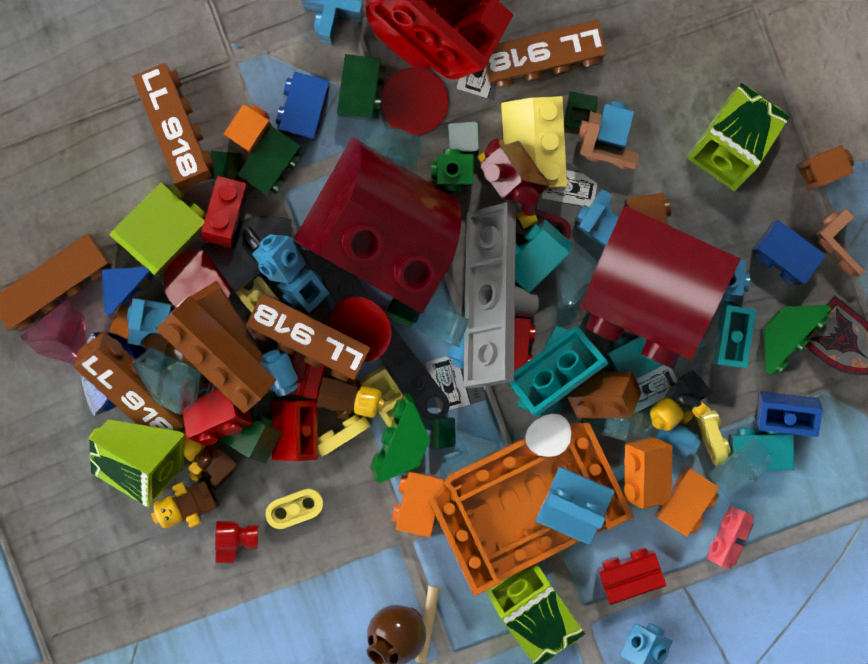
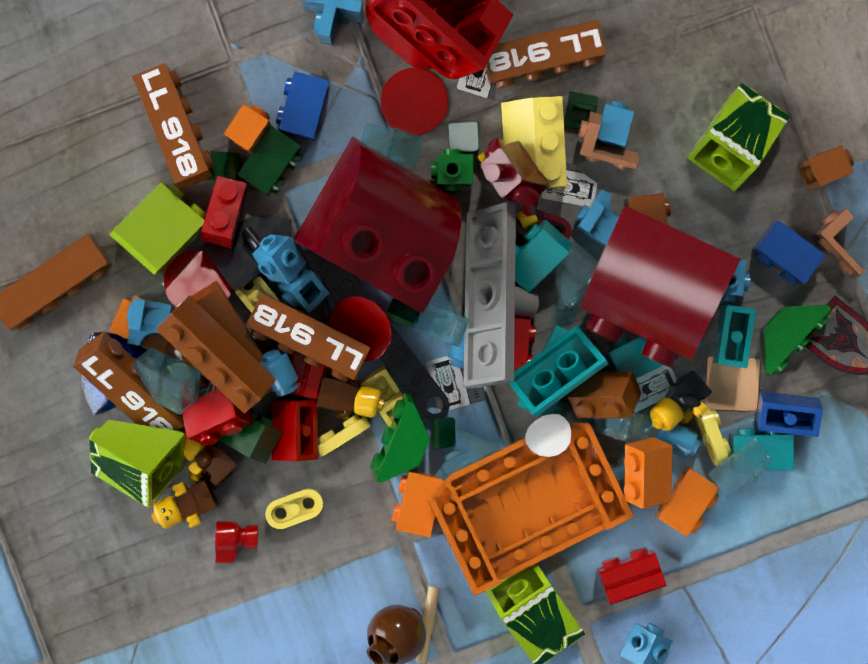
clear pink slope [21,300,87,364] -> none
blue slope [102,267,153,321] -> none
dark green brick [337,54,386,121] -> none
dark azure bracket [535,466,615,545] -> none
coral hinge [707,505,755,570] -> none
none -> light nougat sticker [706,357,760,411]

